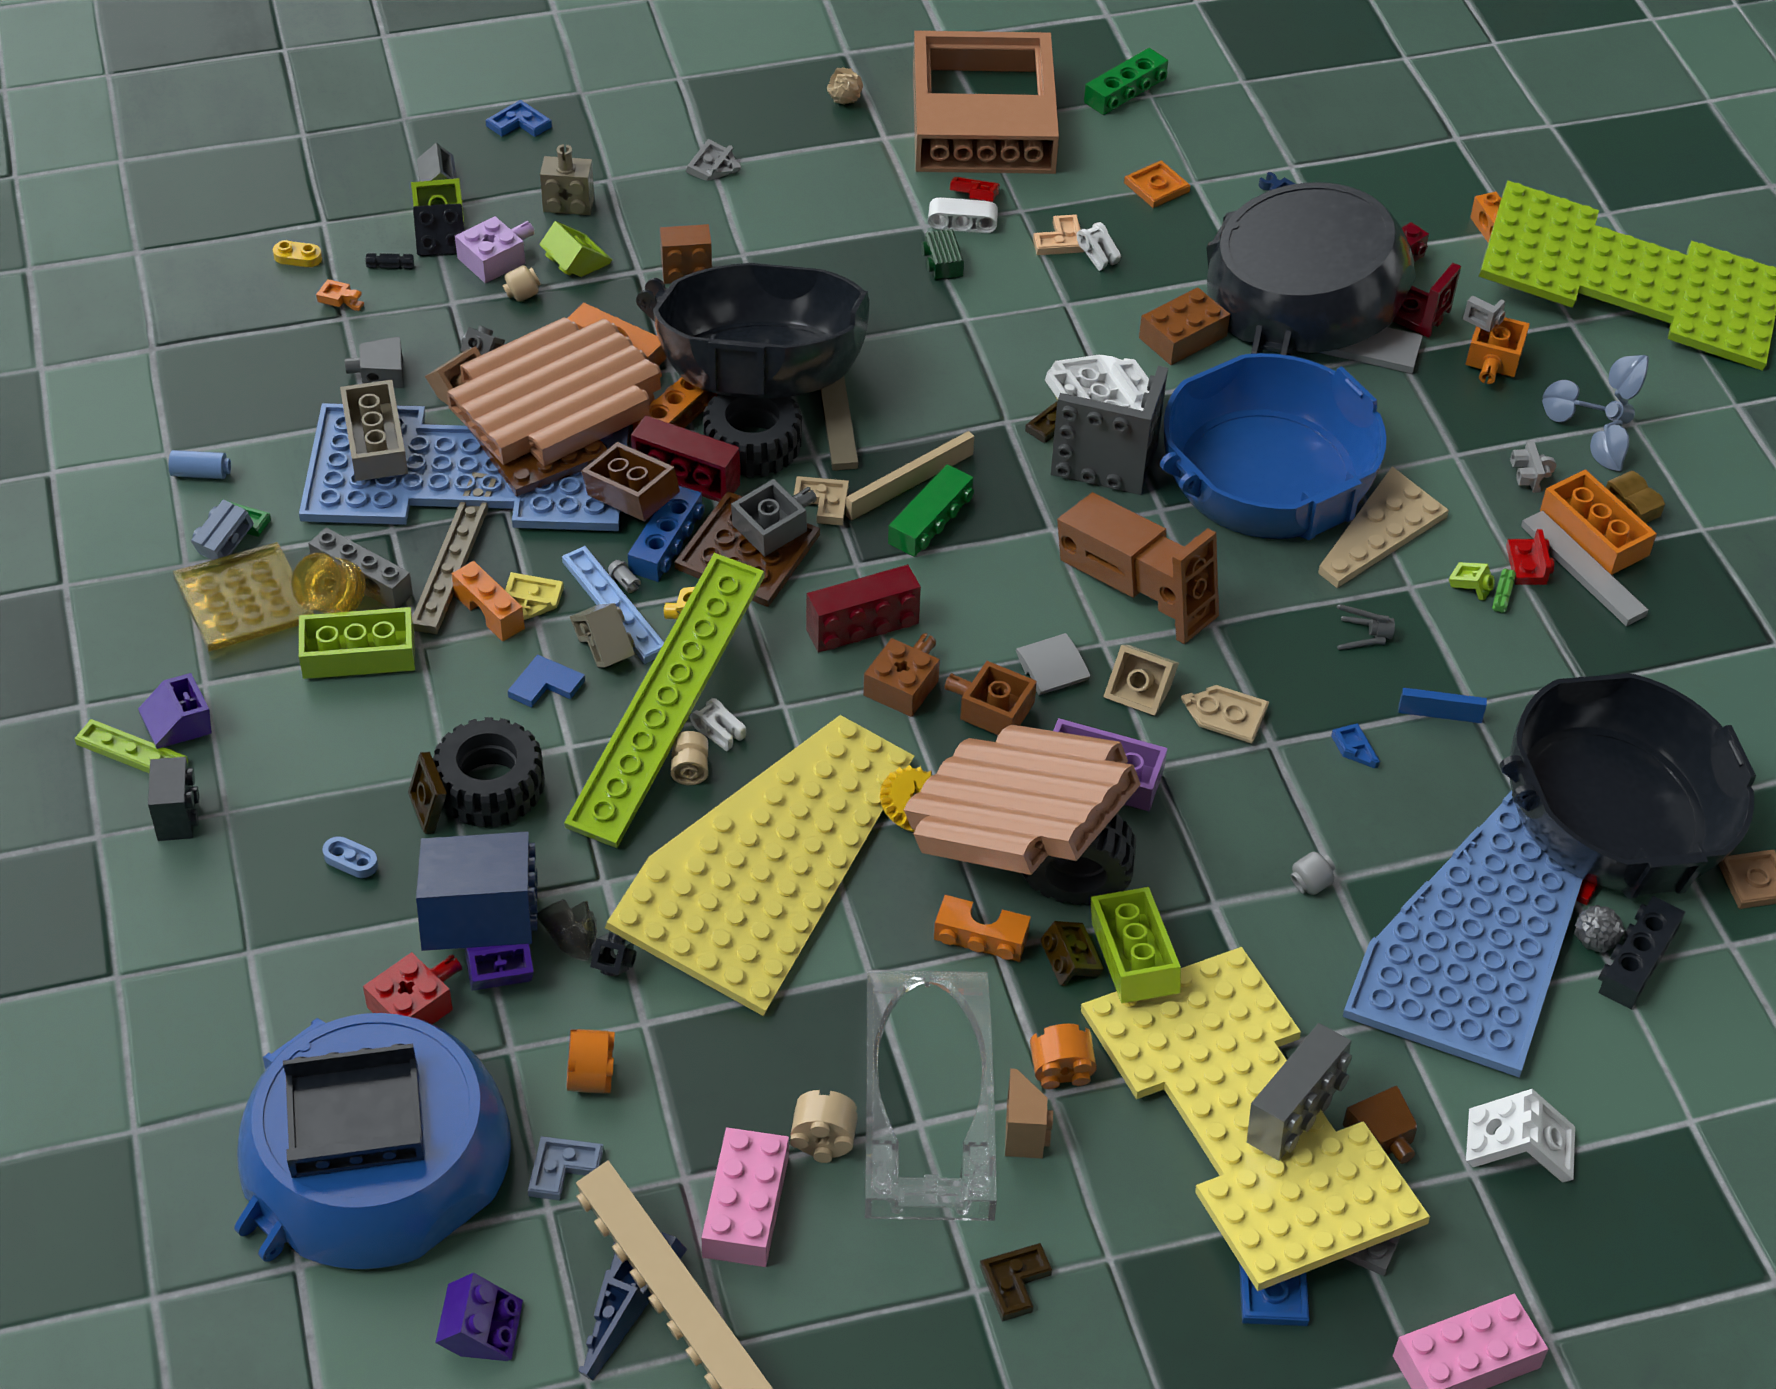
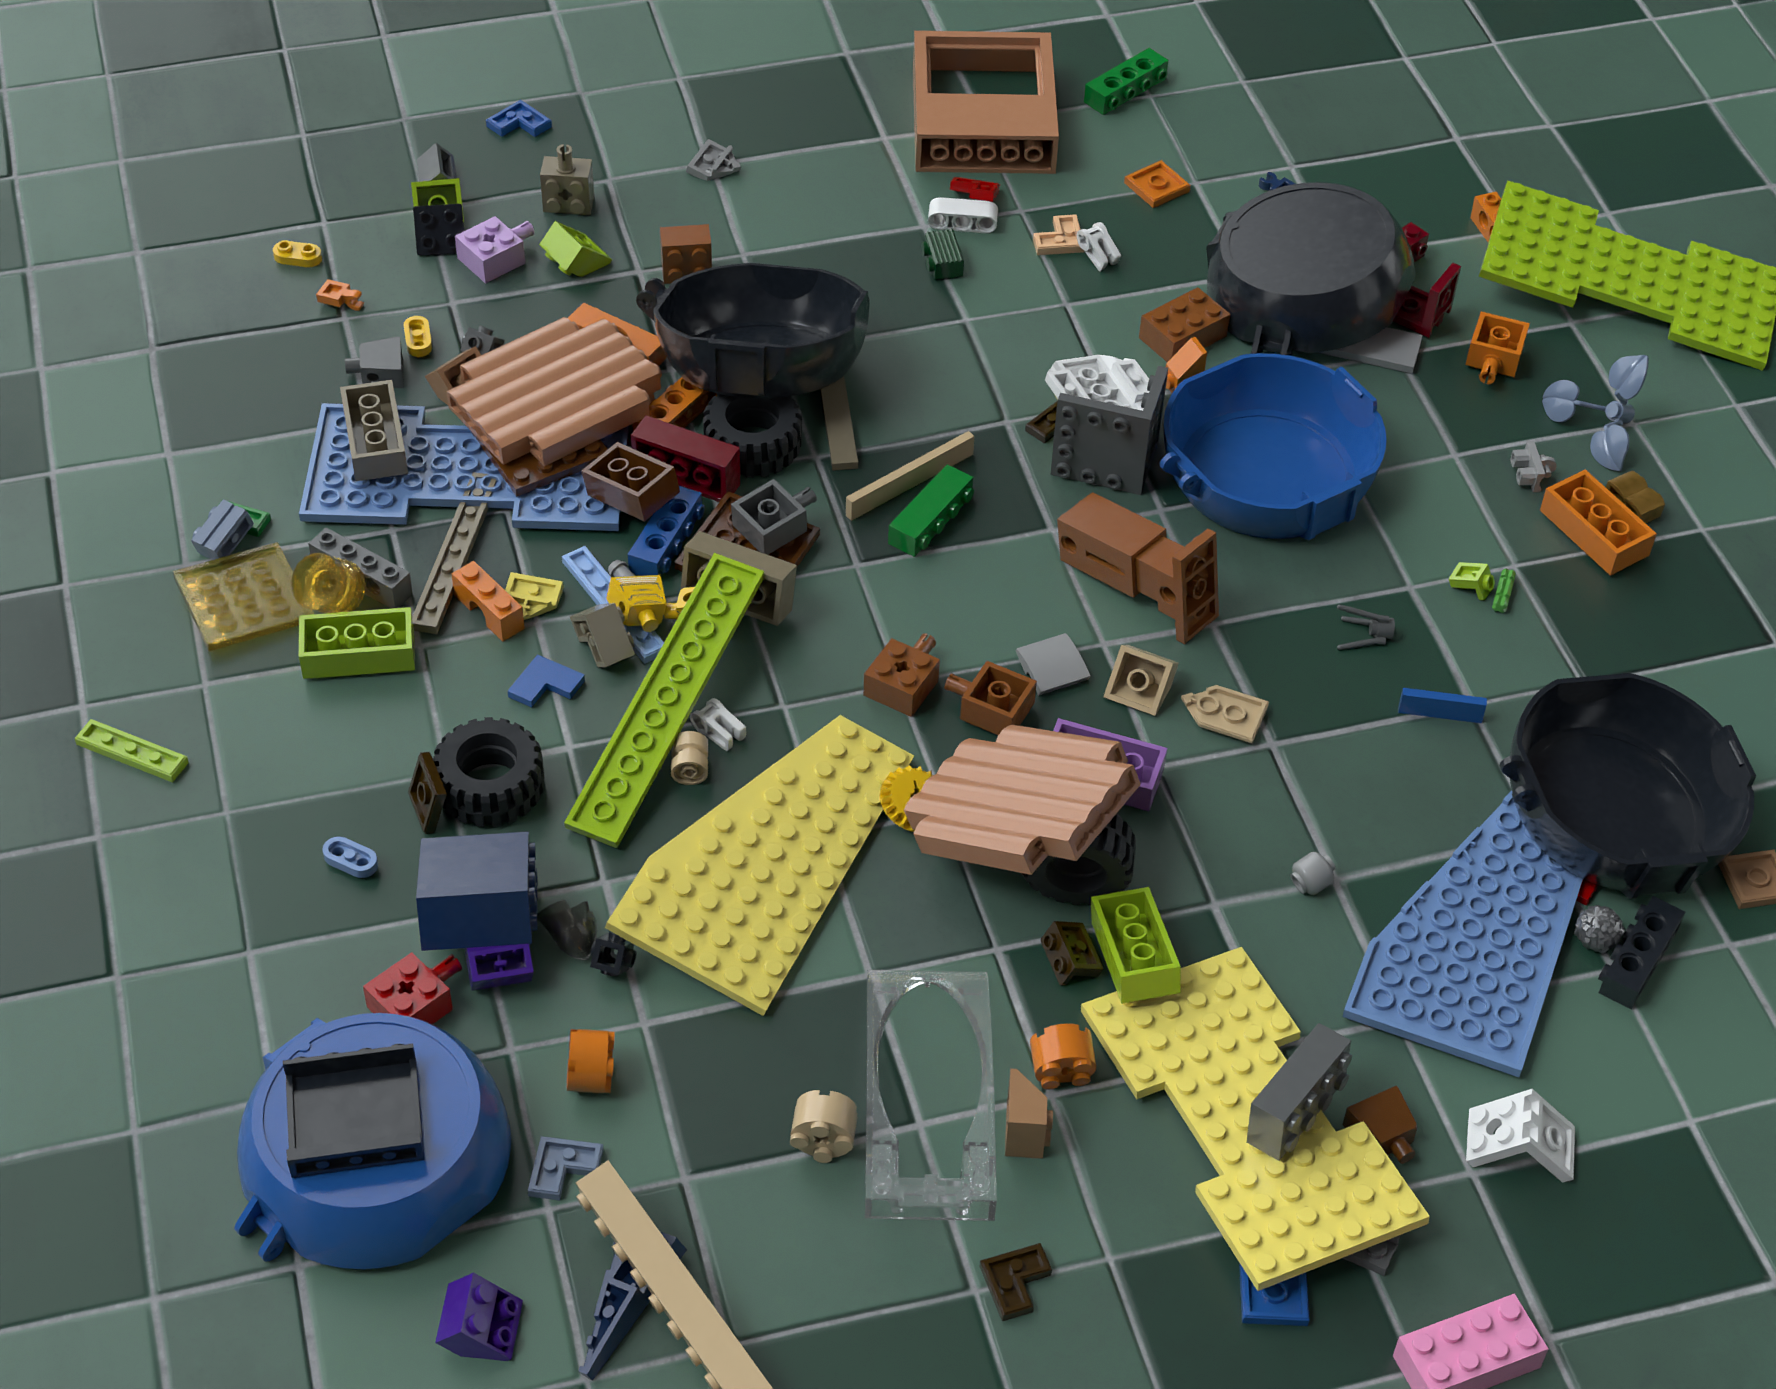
dark purple slope [138,673,212,749] -> none
black brick [148,757,199,841] -> none
medium blue brick [169,450,231,479] -> none
black axle [365,253,414,269] -> none
tan head [502,265,541,302] -> none
bright pink brick [701,1127,789,1267] -> none
tan plate [794,476,849,525] -> none
dark red brick [806,564,921,653] -> none
tan piece [827,67,863,105] -> none
orange arch [934,895,1031,962] -> none
tan wing [1318,467,1449,588] -> none
blue tile [1331,723,1380,768] -> none
light grey bracket [1463,295,1506,332] -> none
red bracket [1506,529,1554,585] -> none
light grey tile [1521,511,1648,626] -> none
none -> yellow plate [404,316,432,357]
none -> yellow torso [606,575,666,632]
none -> dark tan brick [681,531,797,626]
none -> orange slope [1166,337,1207,393]

